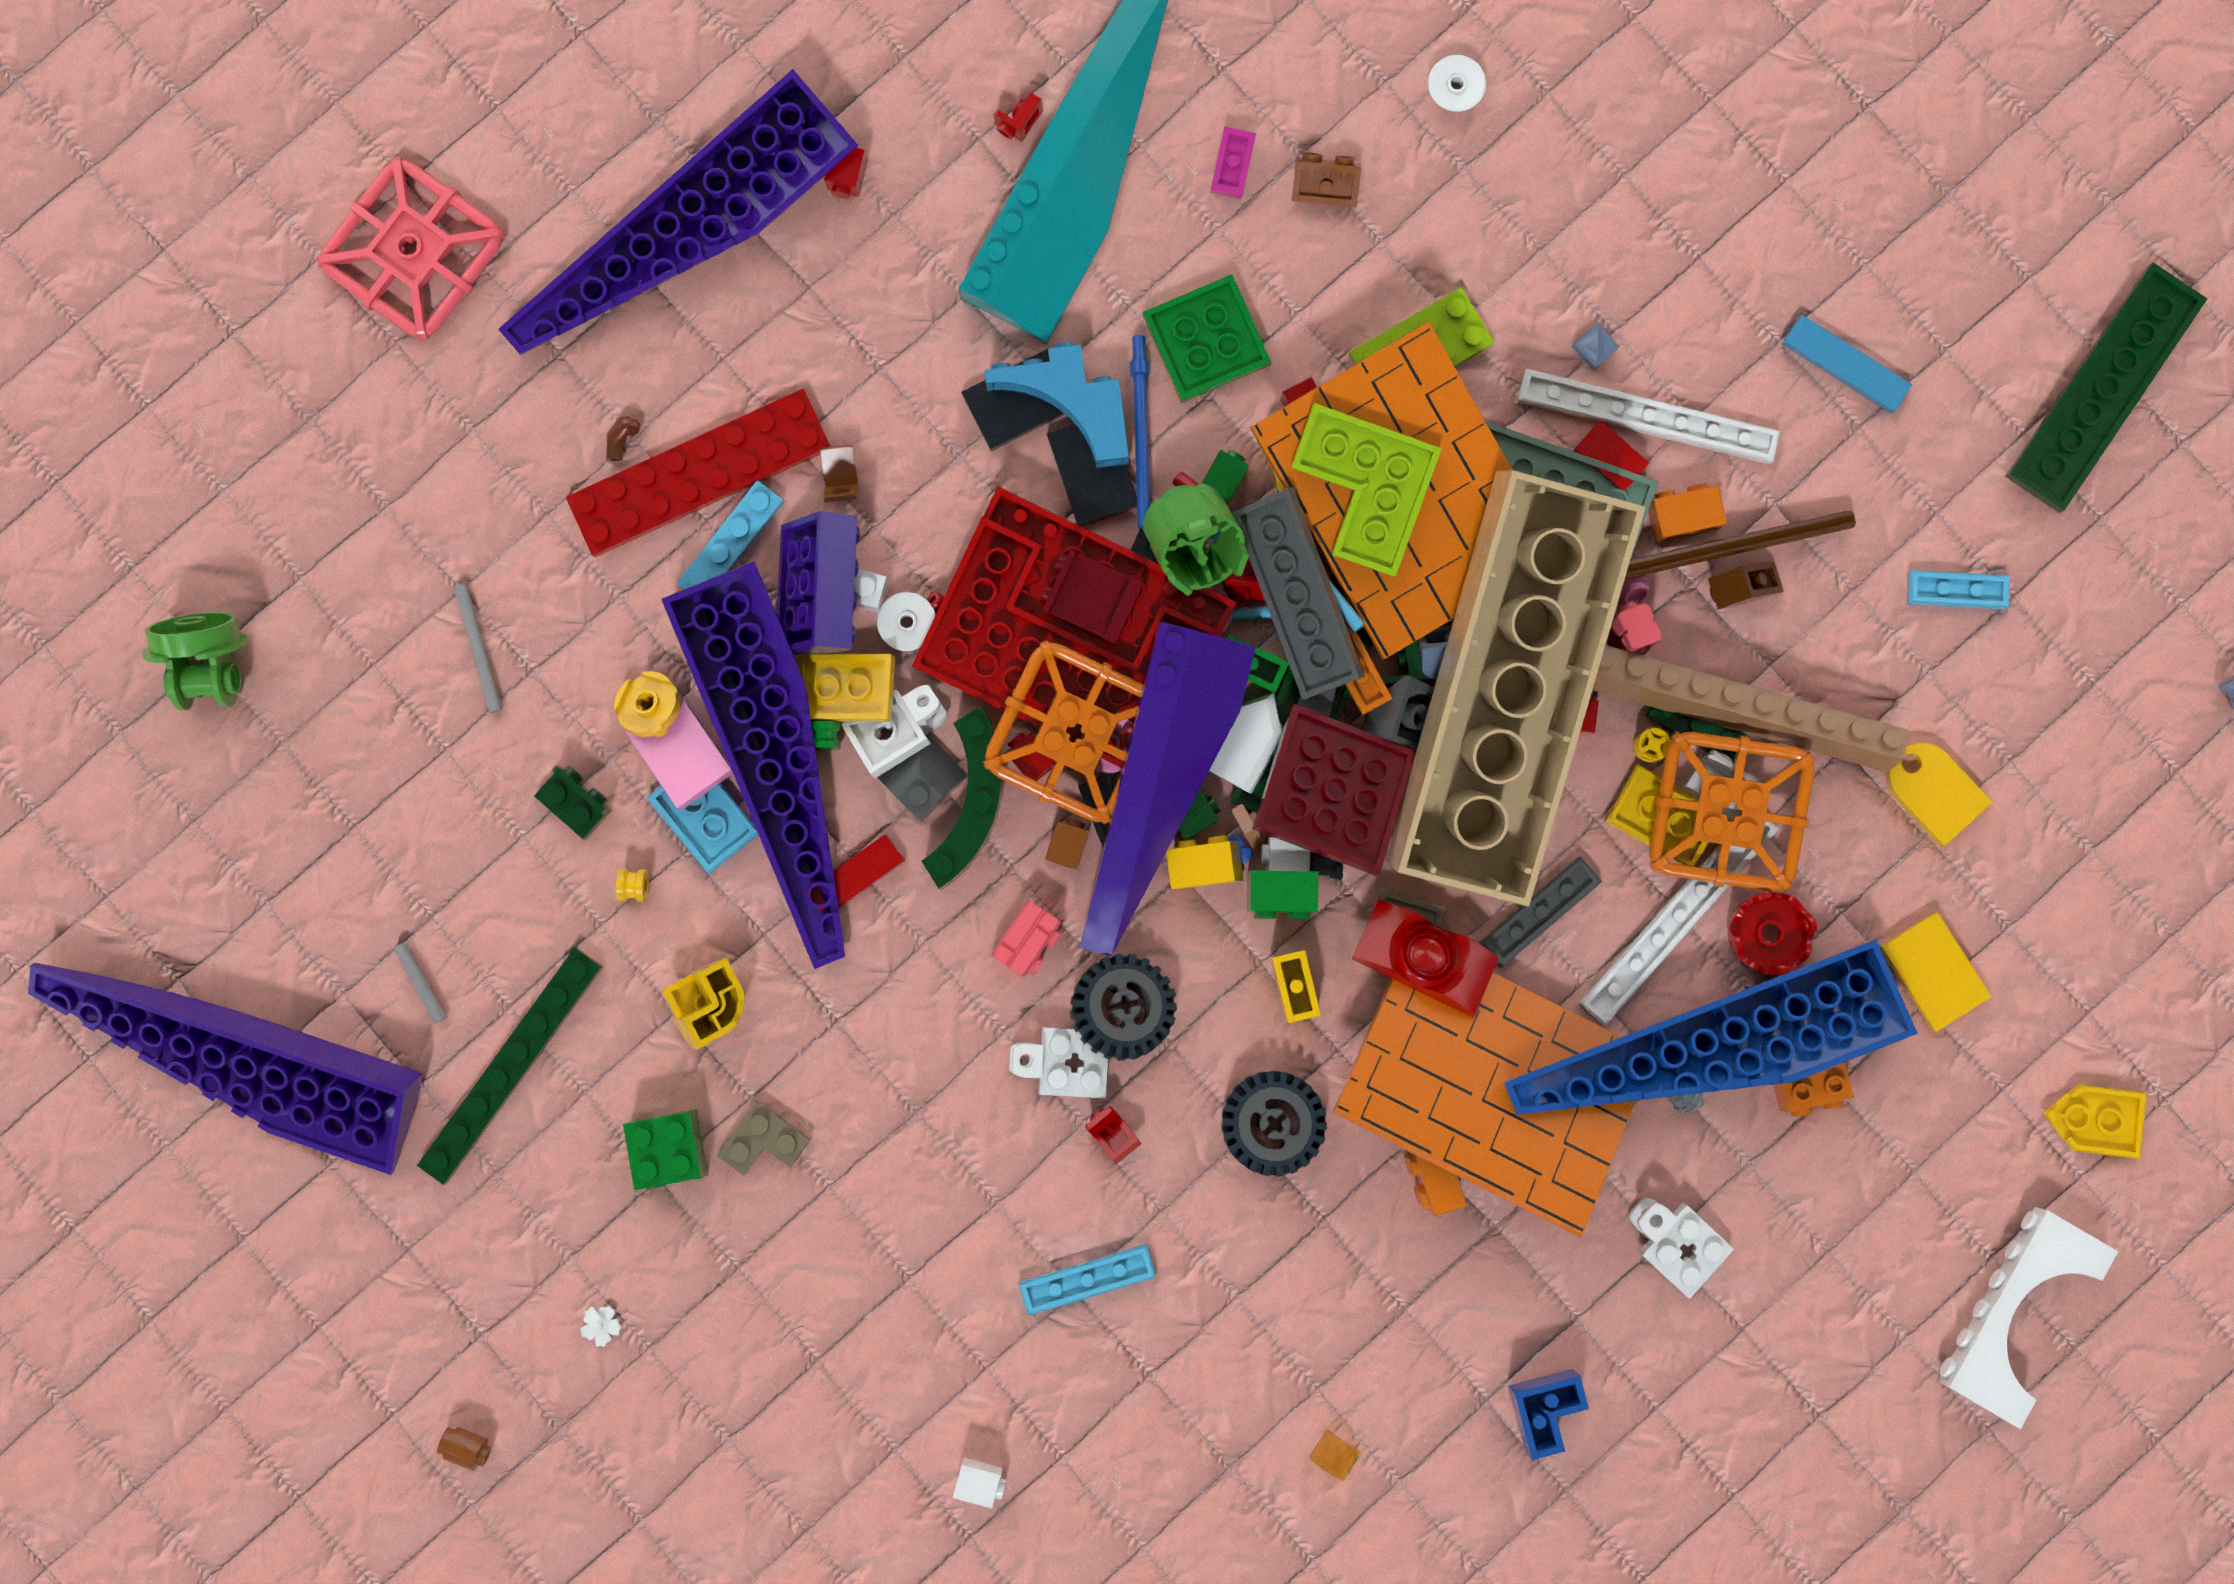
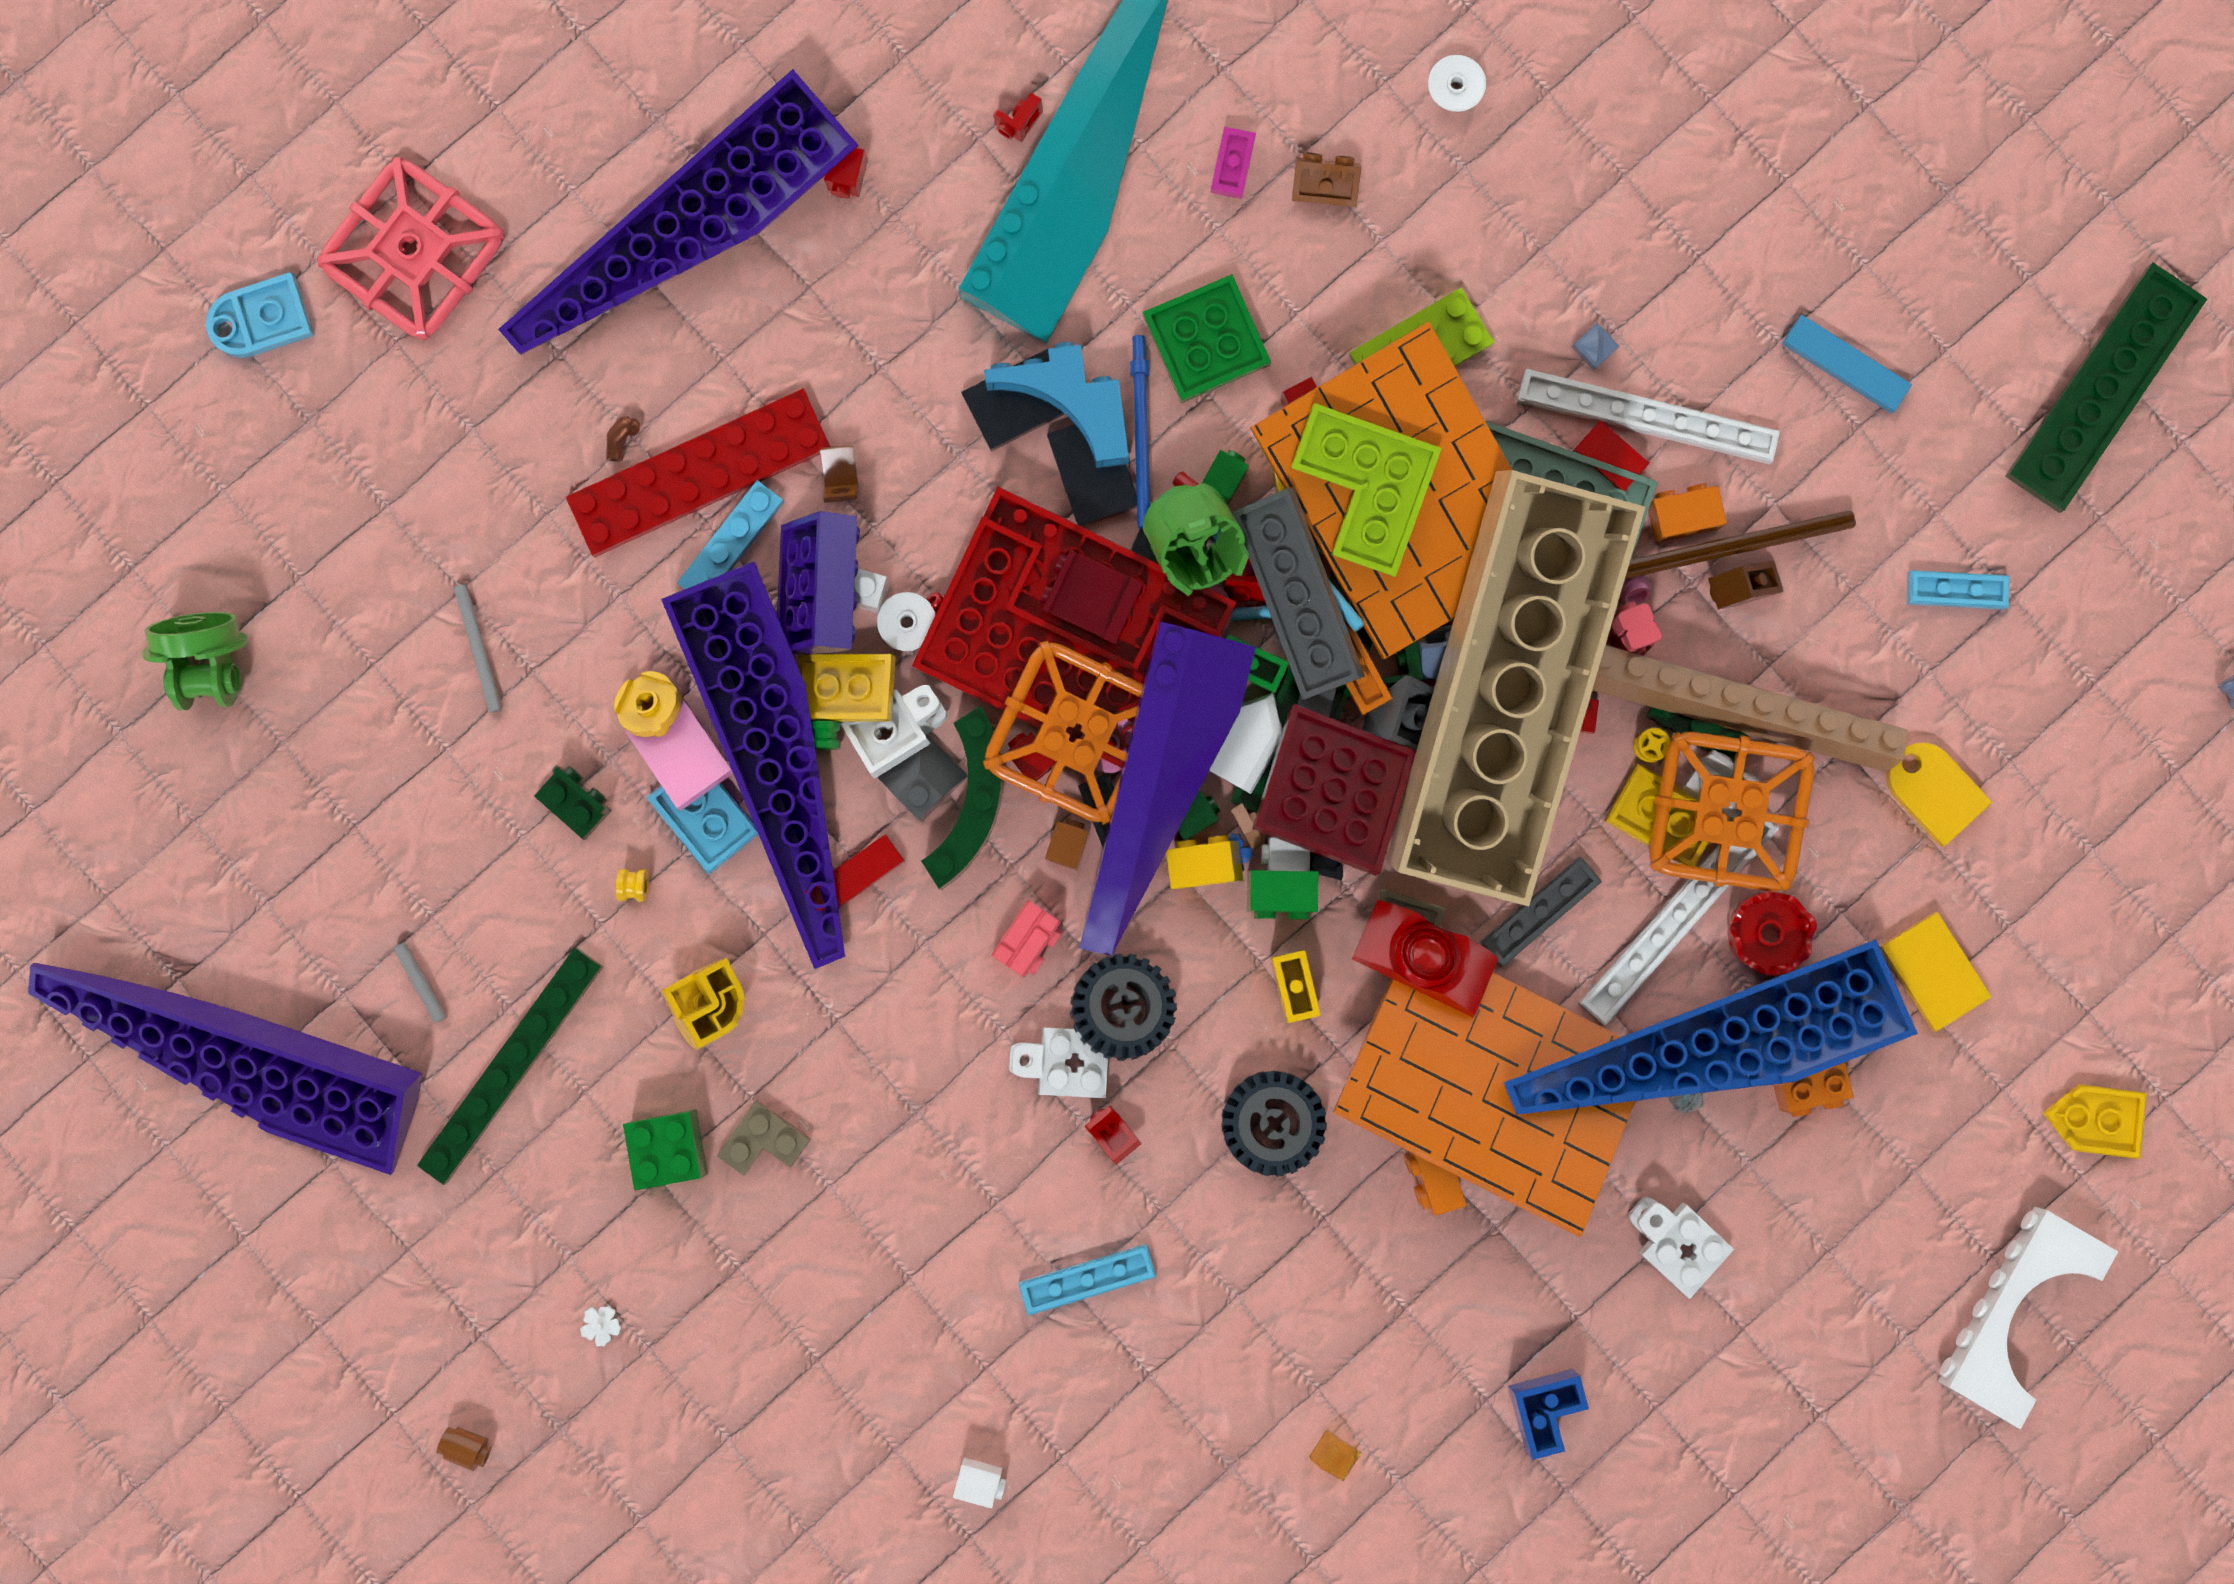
none -> medium azure tile [206,272,314,358]

